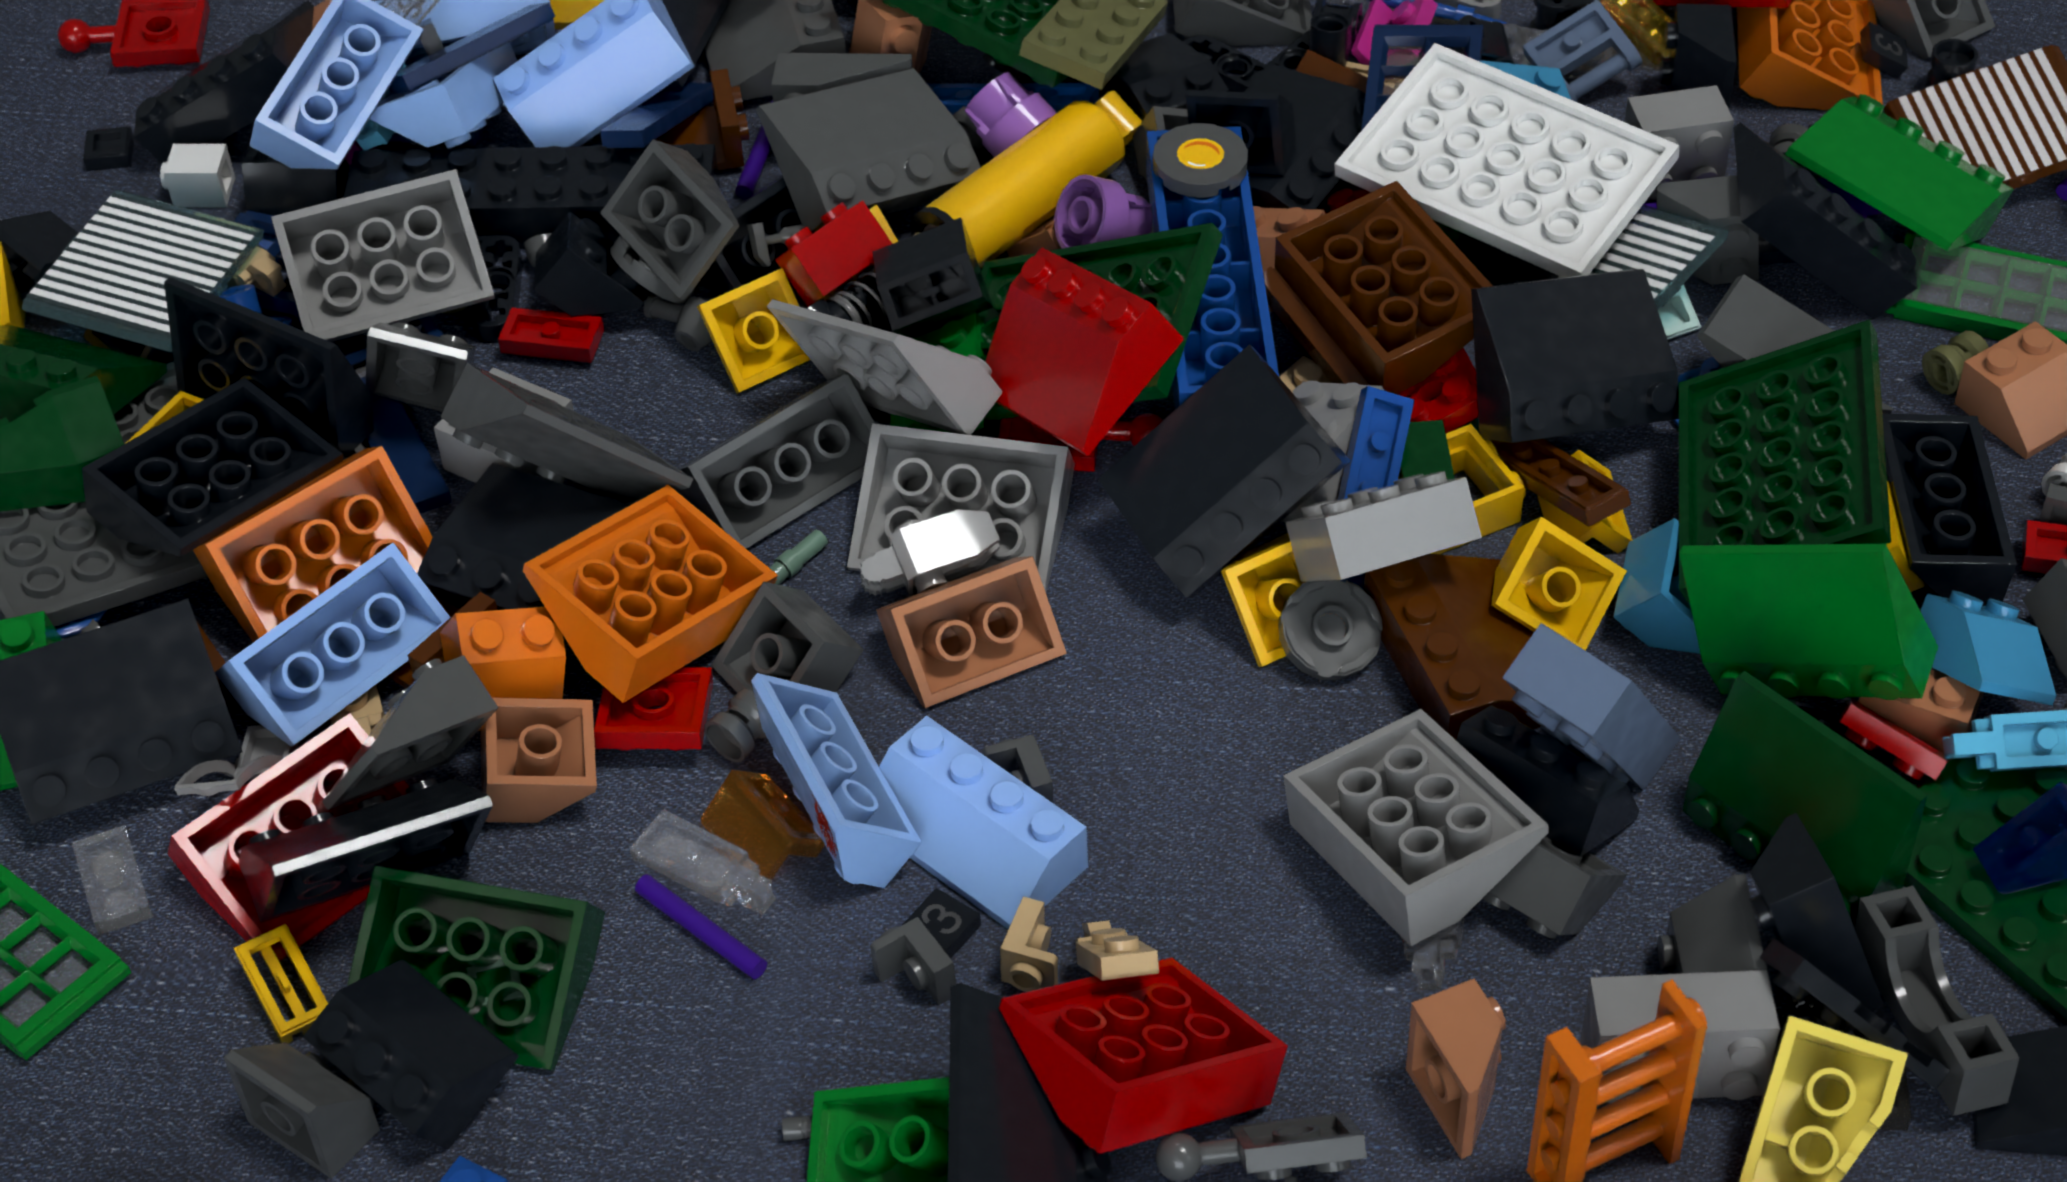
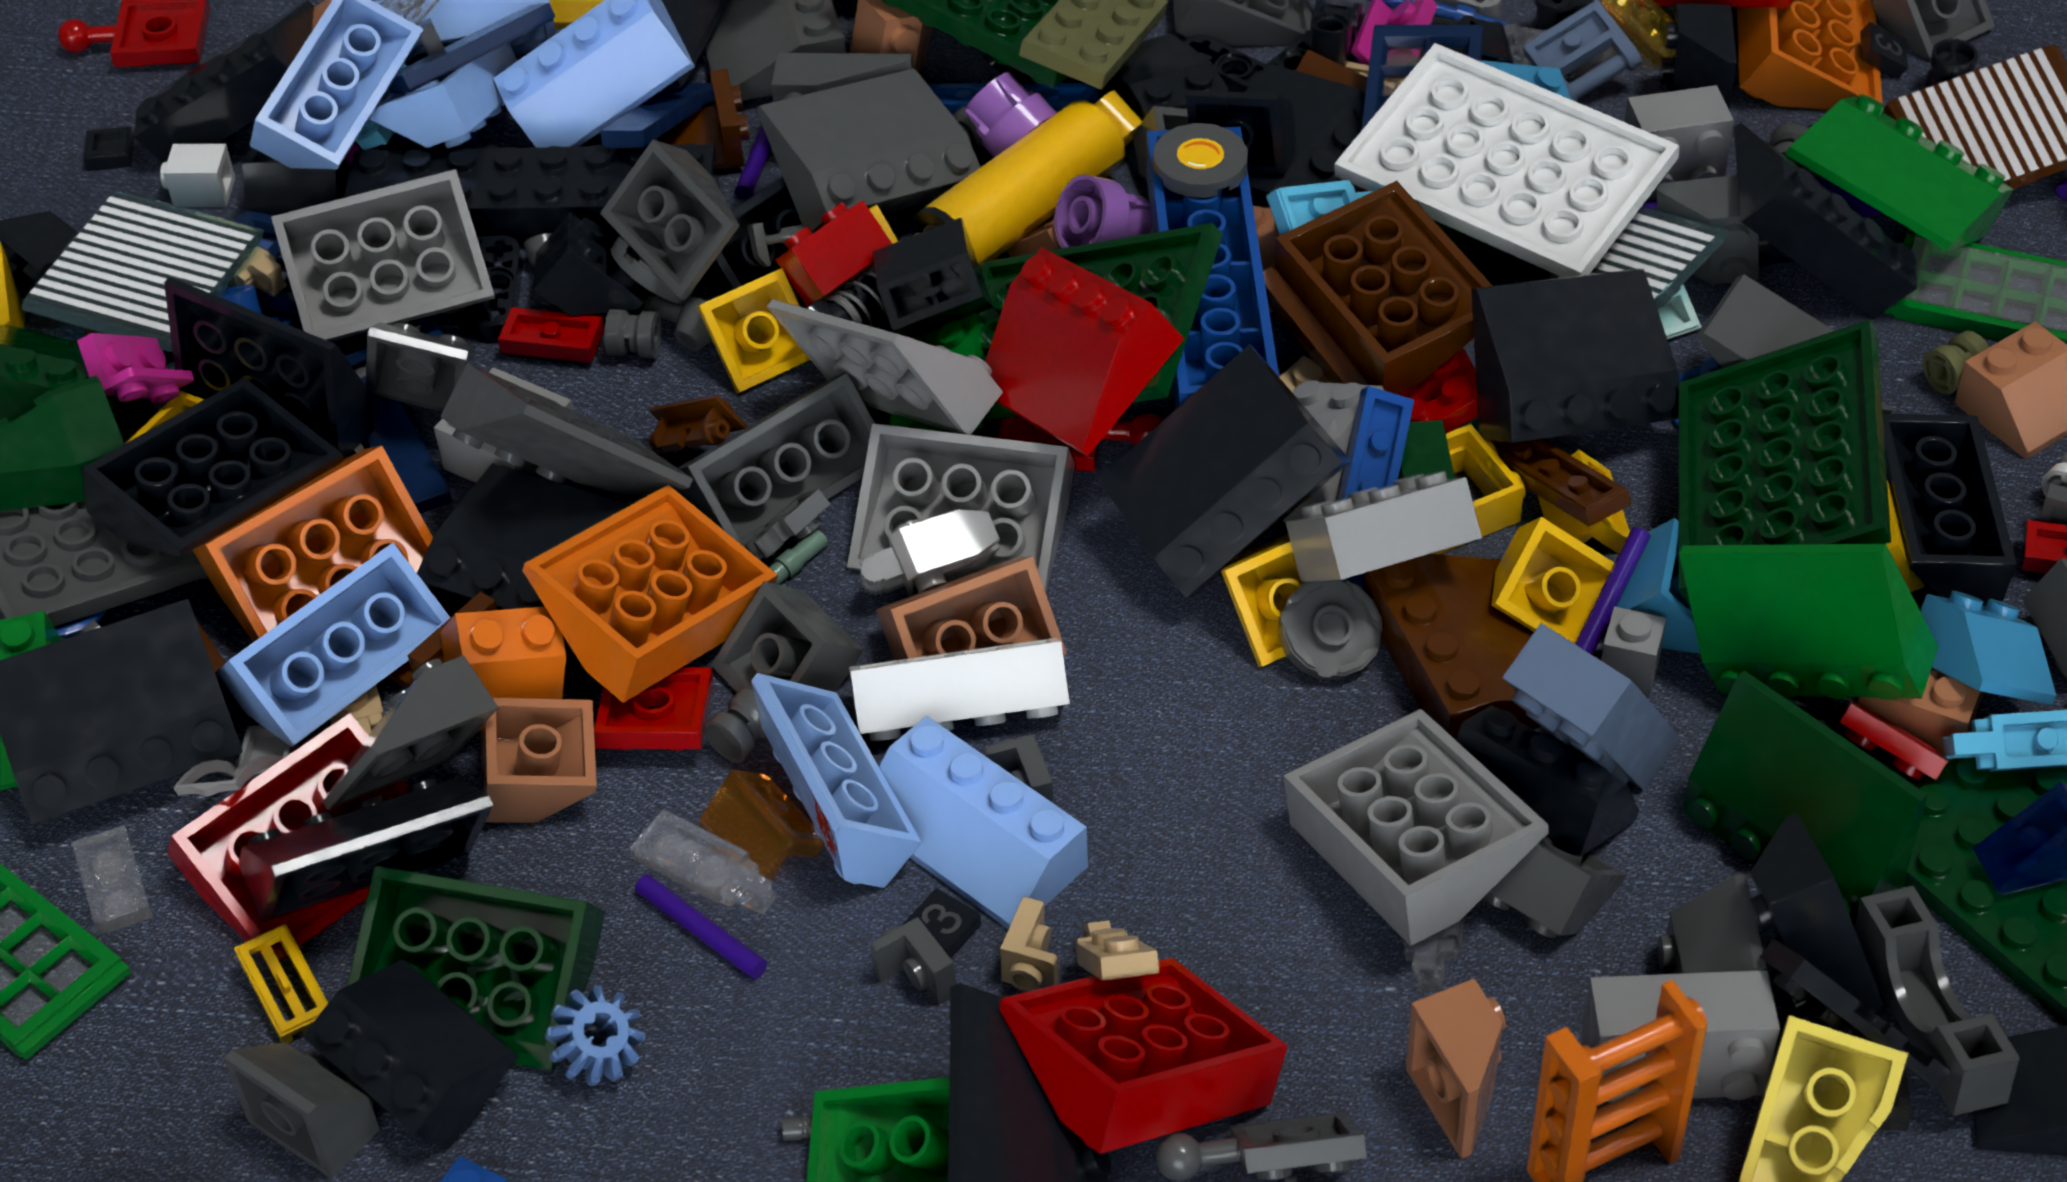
none -> dark pink bracket [77,333,195,403]
none -> medium blue gear [545,986,645,1086]
none -> dark grey wheel [604,309,662,358]
none -> reddish brown hinge [649,394,748,455]
none -> dark grey plate [744,489,831,559]
none -> white brick [849,638,1070,741]
none -> medium azure hinge [1266,180,1376,235]
none -> dark purple bar [1575,527,1651,655]
none -> light grey brick [1601,606,1666,697]

